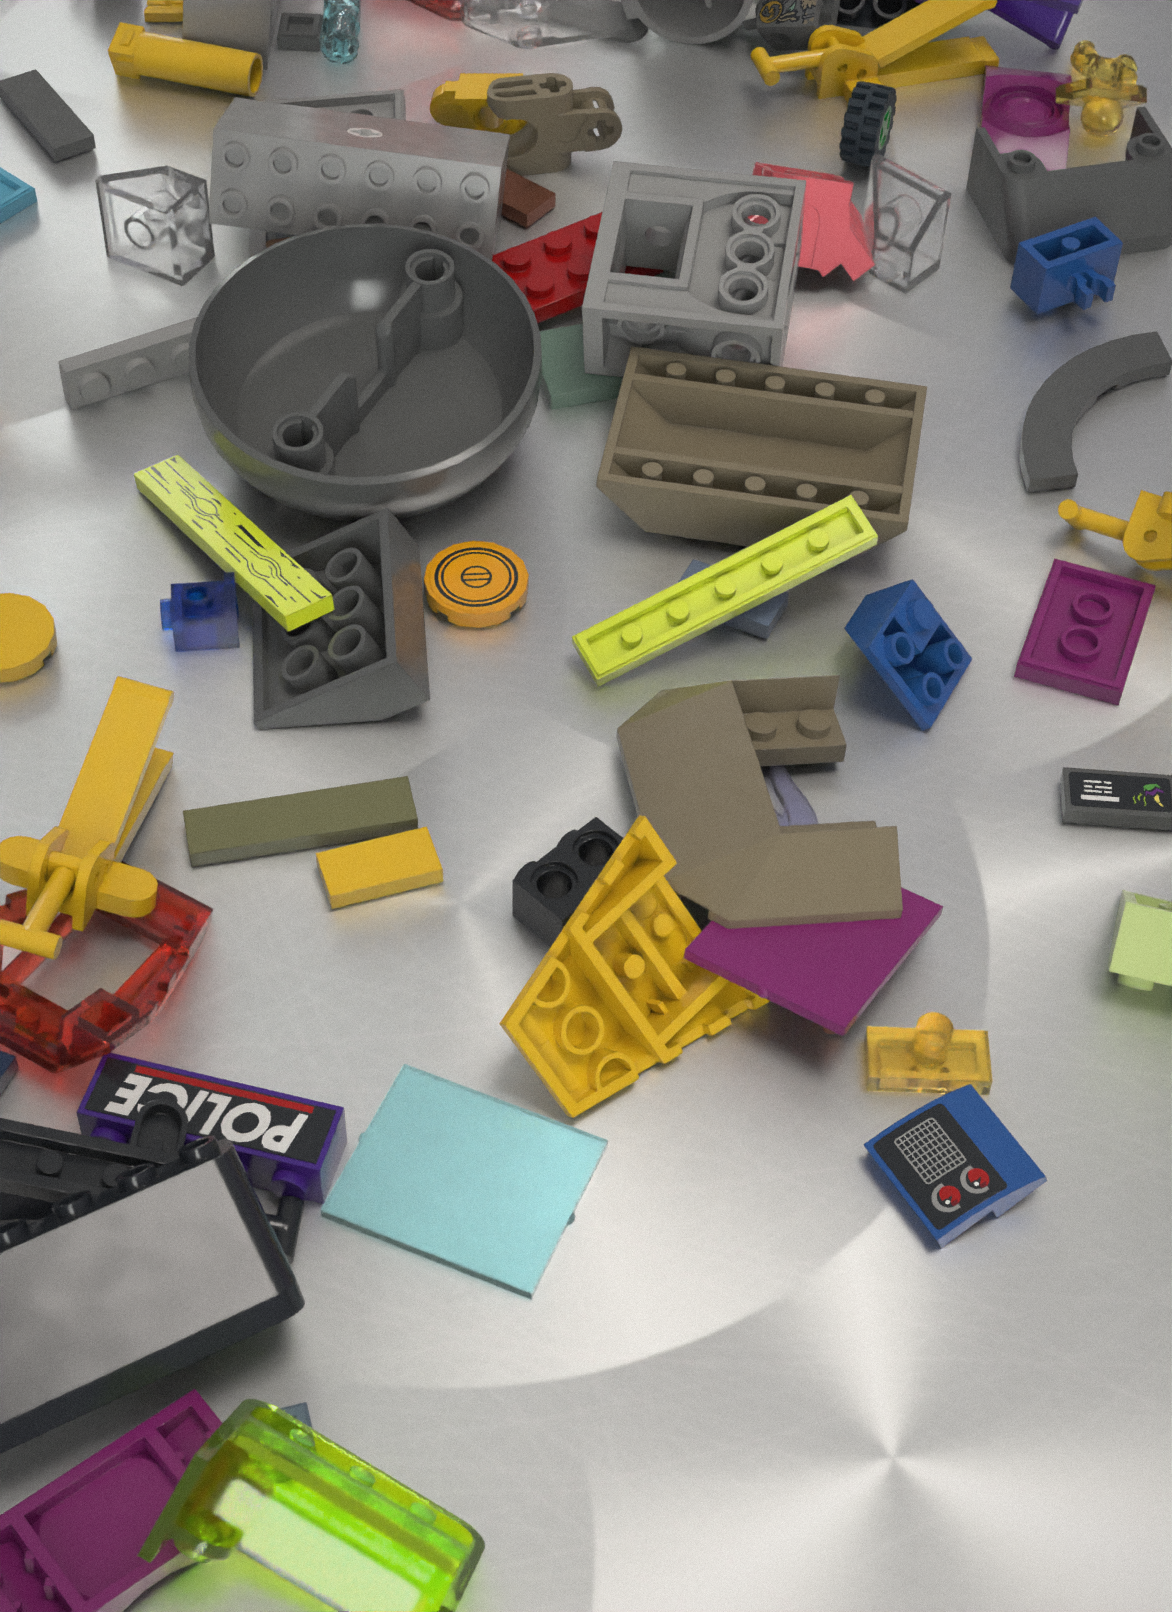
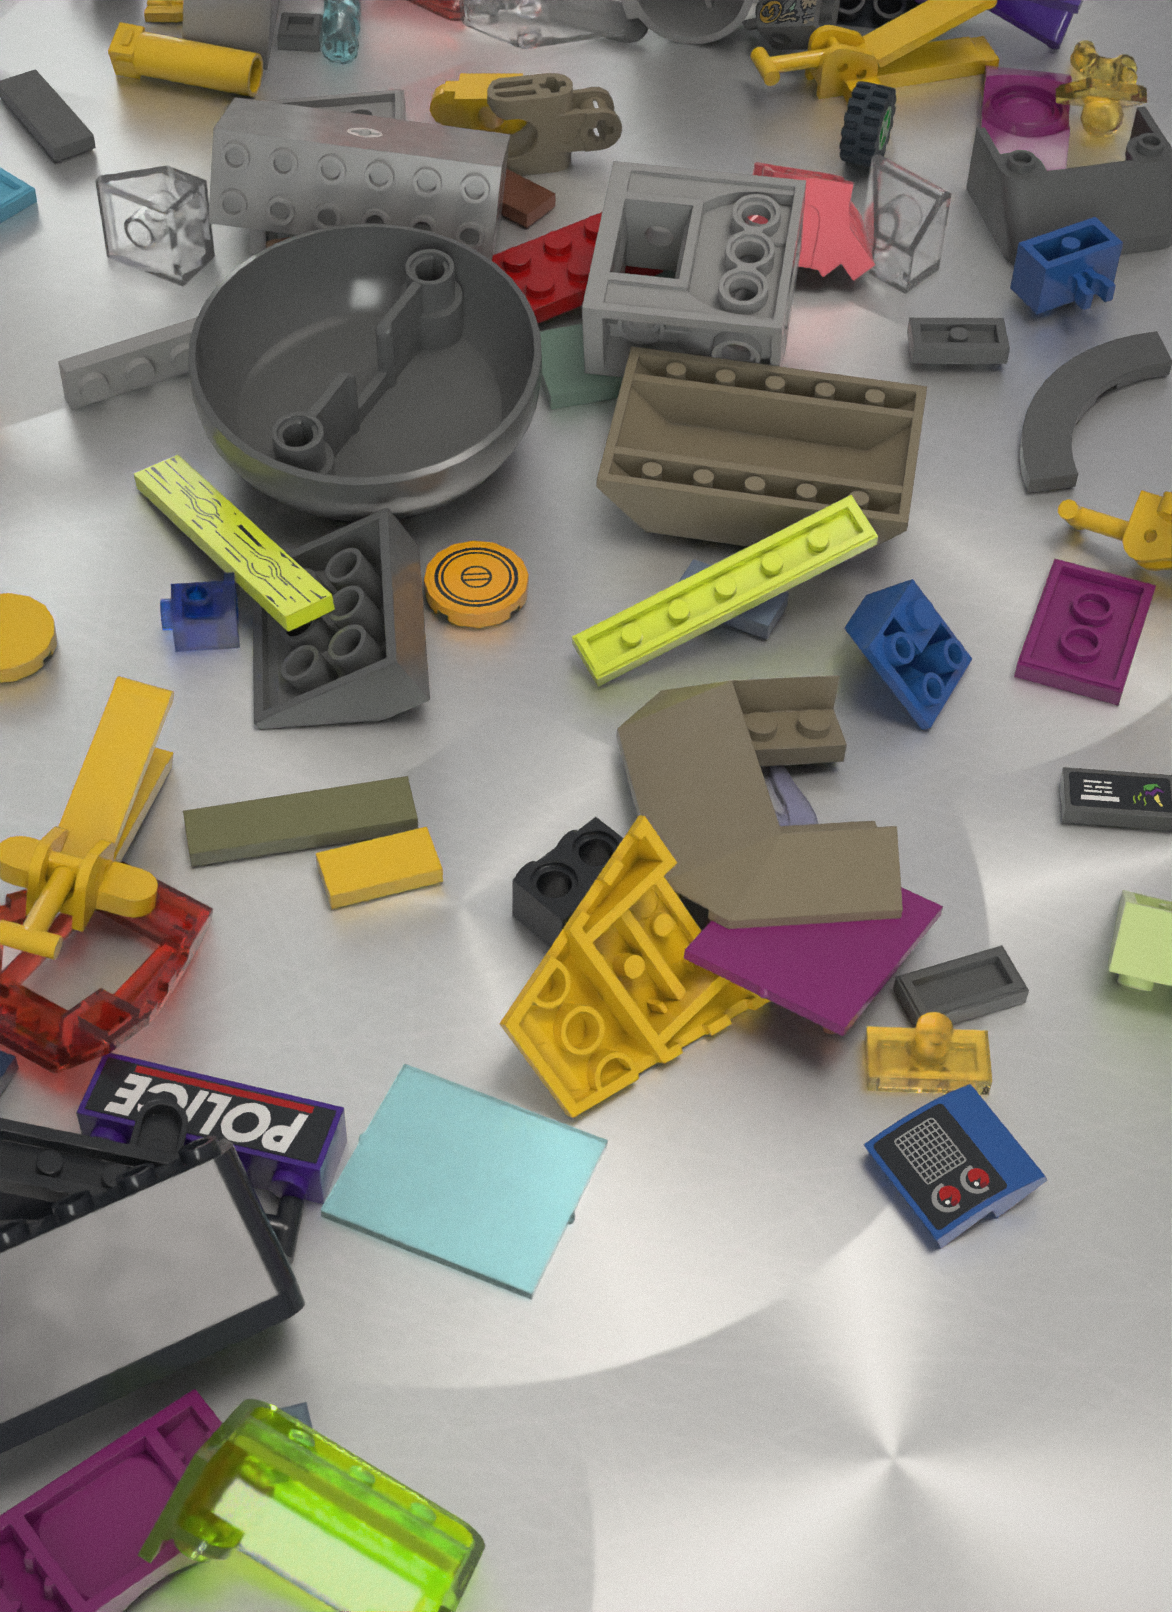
none -> dark grey tile [893,945,1029,1035]
none -> dark grey plate [907,317,1010,365]

